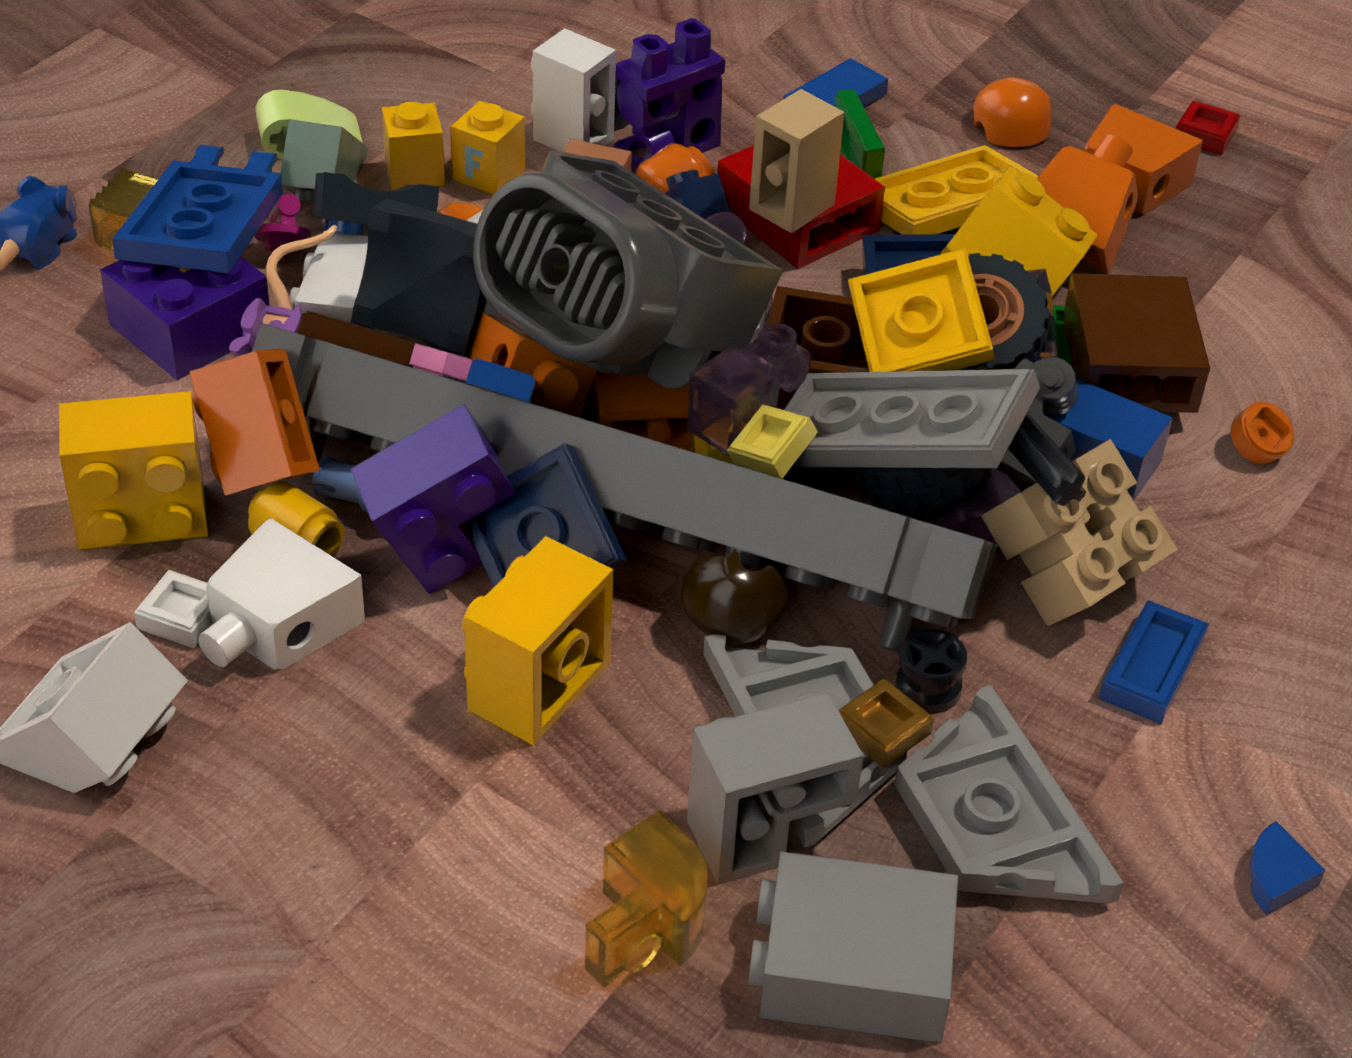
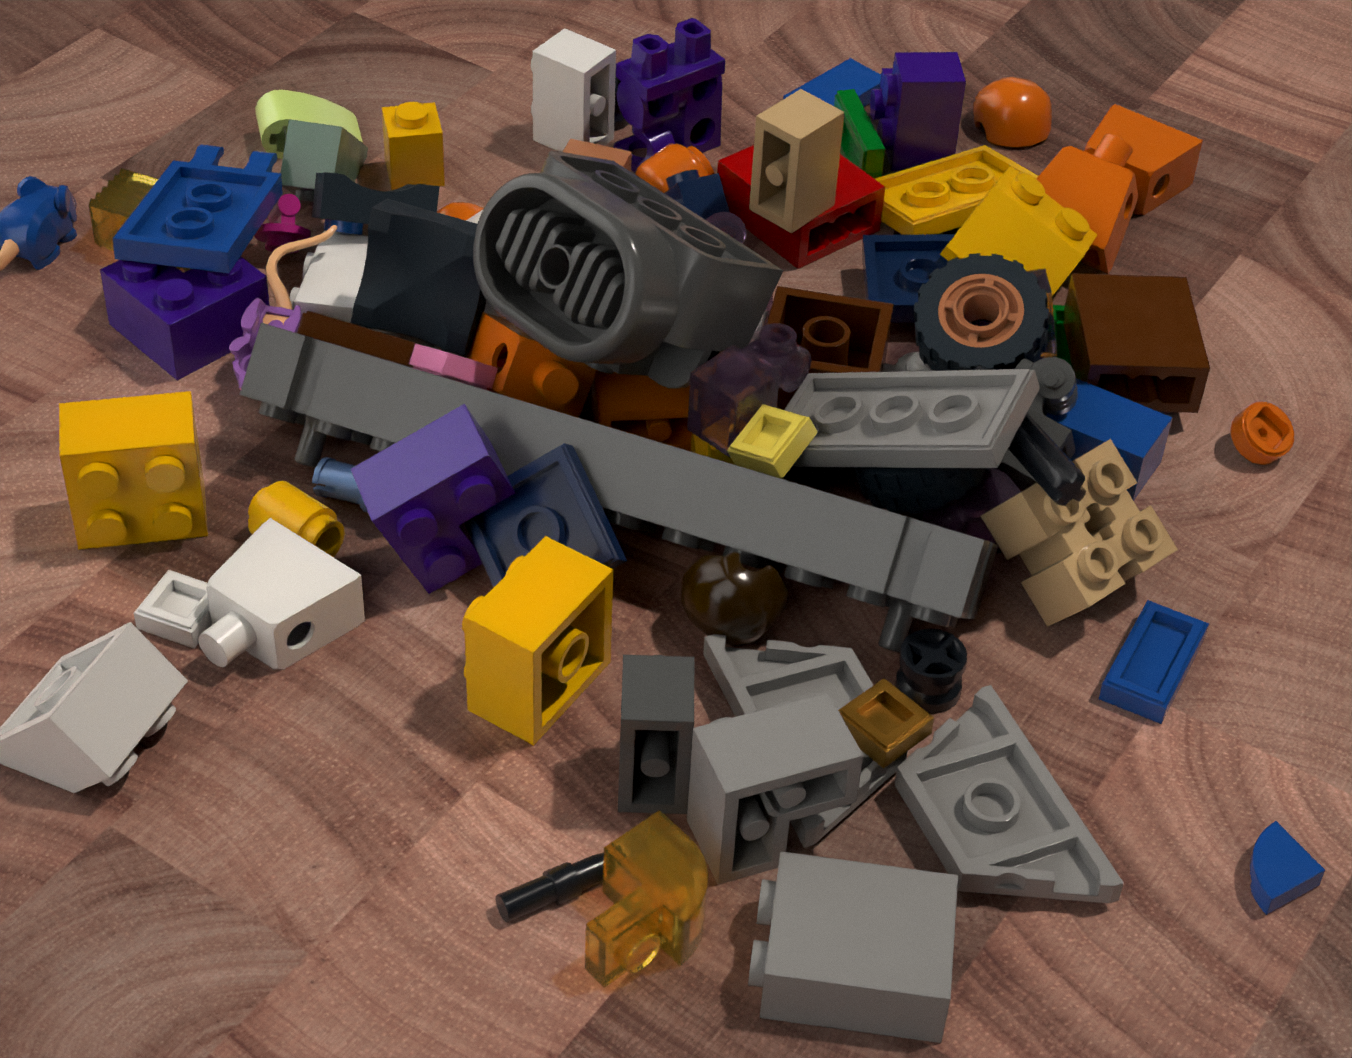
orange brick [189,348,320,495] -> none
yellow brick [450,100,525,195] -> none
blue tile [466,358,536,403] -> none
yellow tile [848,248,995,372] -> none
red tile [1176,100,1241,155] -> none
none -> black piece [495,849,623,922]
none -> dark grey brick [618,654,695,814]
none -> dark purple brick [870,52,966,171]

